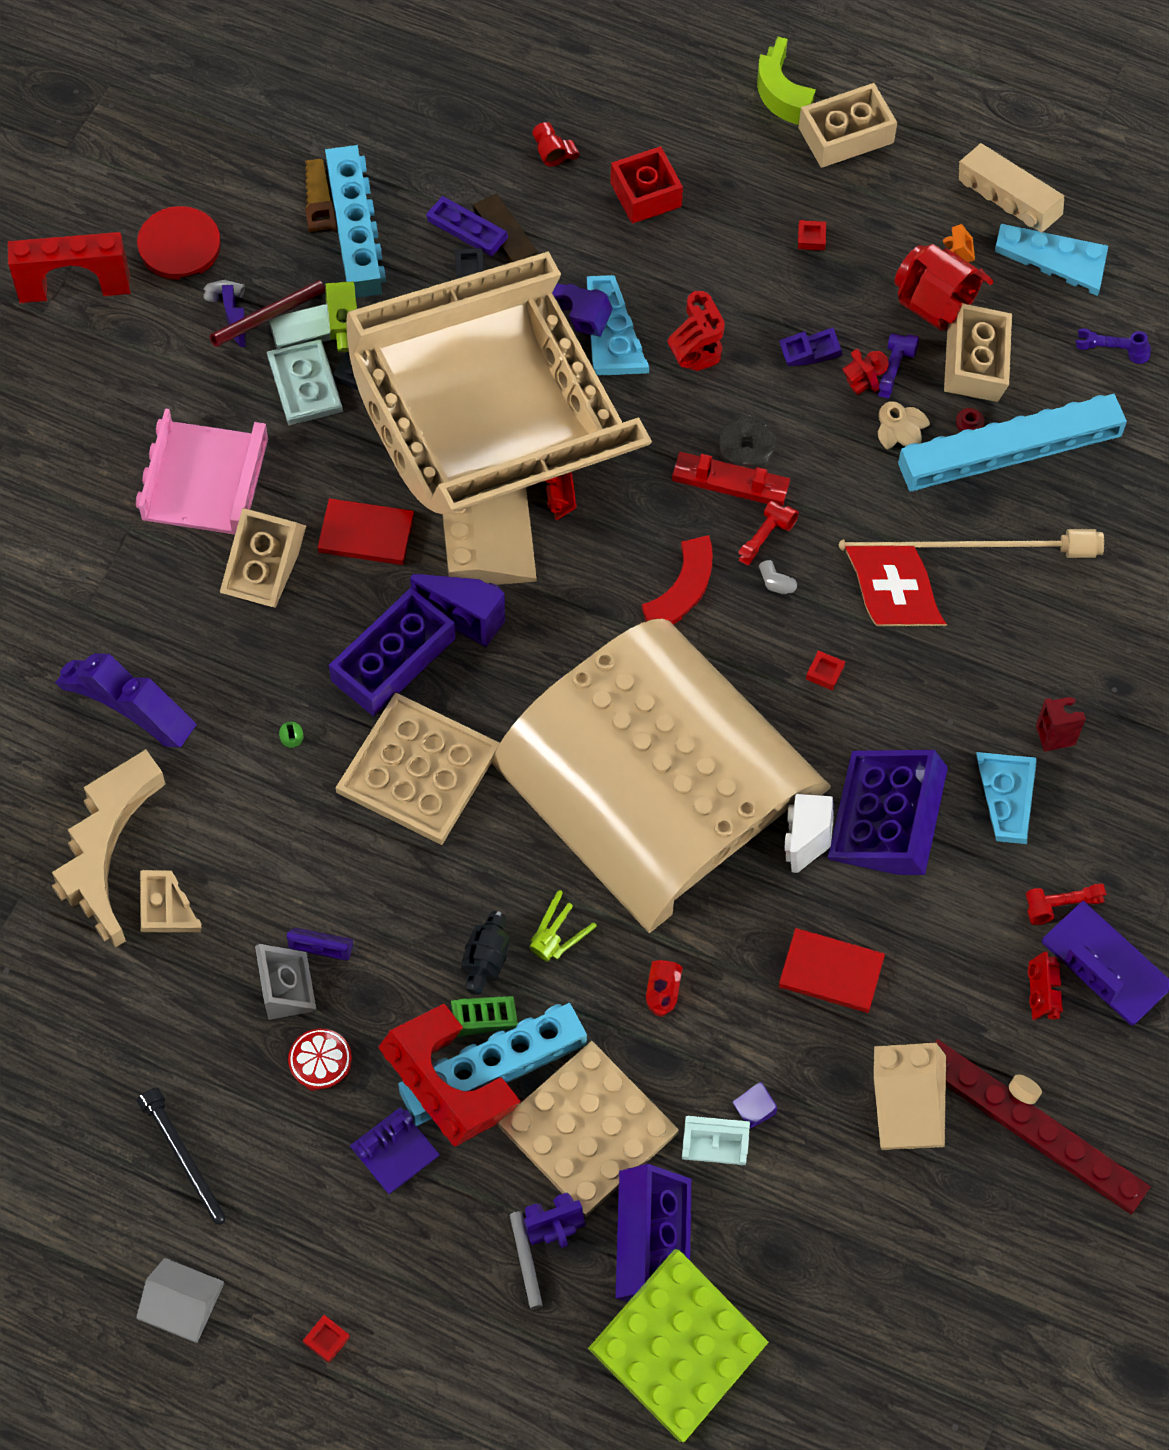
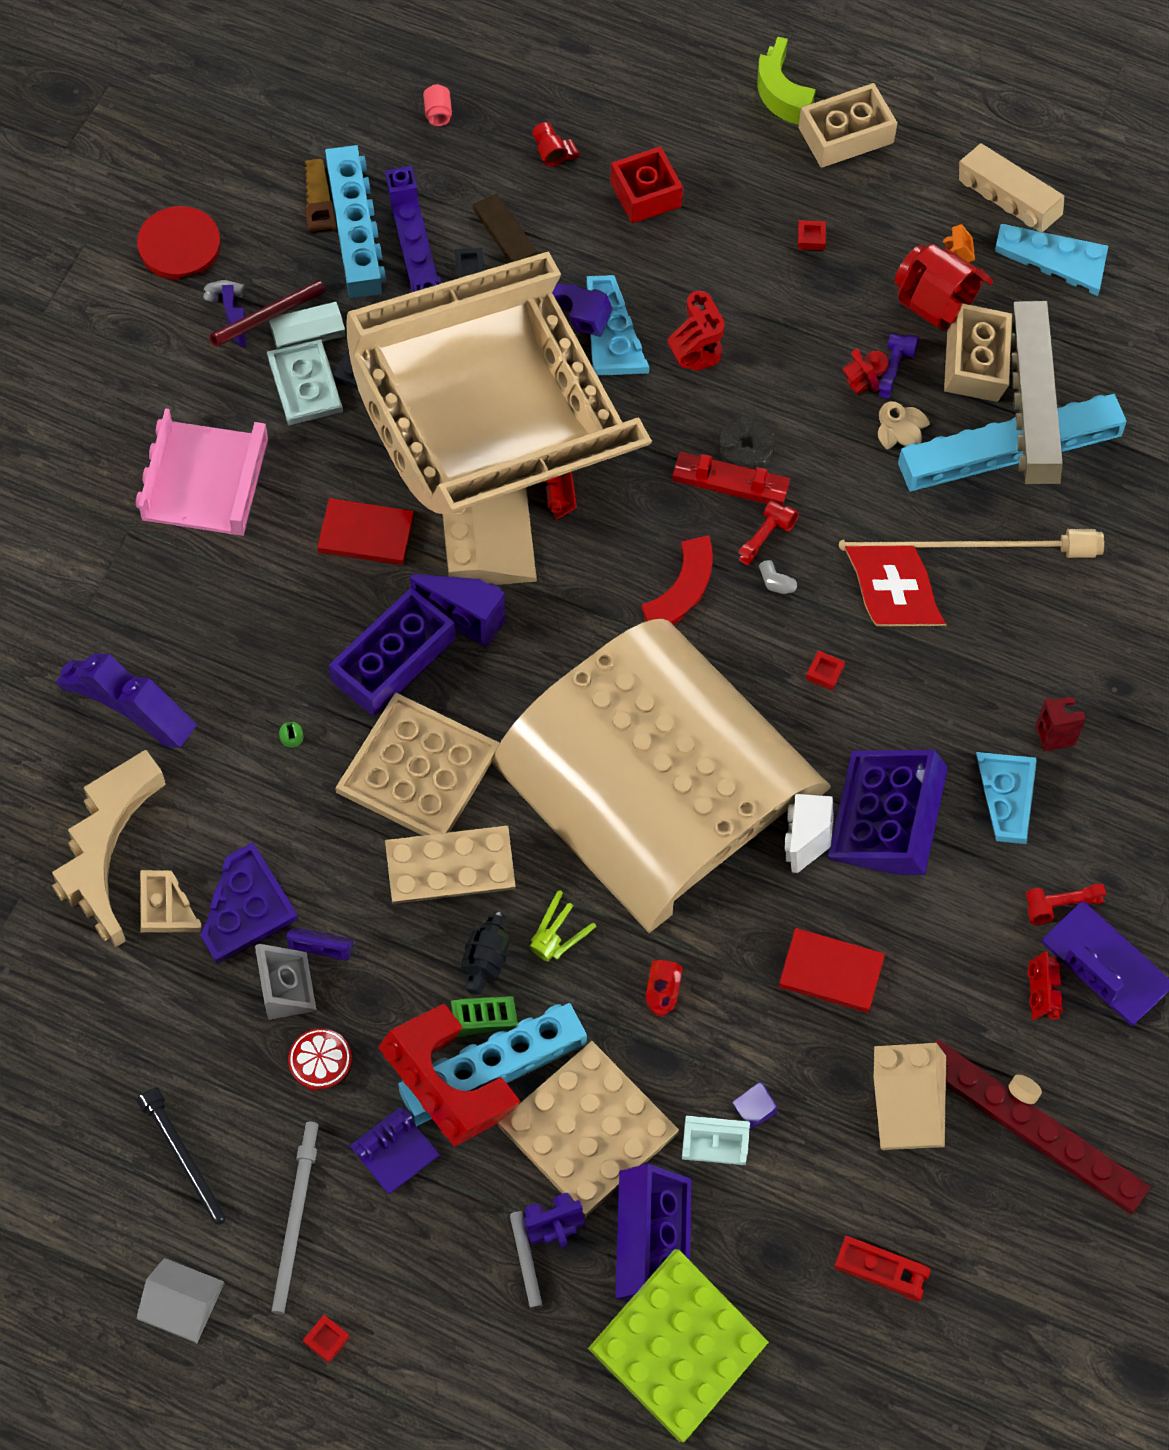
red arch [8,232,131,303] -> none
tan slope [220,508,306,608] -> none
lime torso [326,281,357,352] -> none
dark purple plate [426,196,508,257] -> none
dark purple slope [779,327,843,366] -> none
dark red plate [956,408,984,432] -> none
dark purple brick [1076,329,1151,364] -> none
none -> dark purple plate [201,842,299,964]
none -> light grey bar [271,1122,319,1314]
none -> dark purple slope [385,166,442,292]
none -> tan brick [385,826,516,904]
none -> coral brick [423,84,452,126]
none -> red plate [834,1235,931,1302]
none -> brick [1010,301,1063,484]

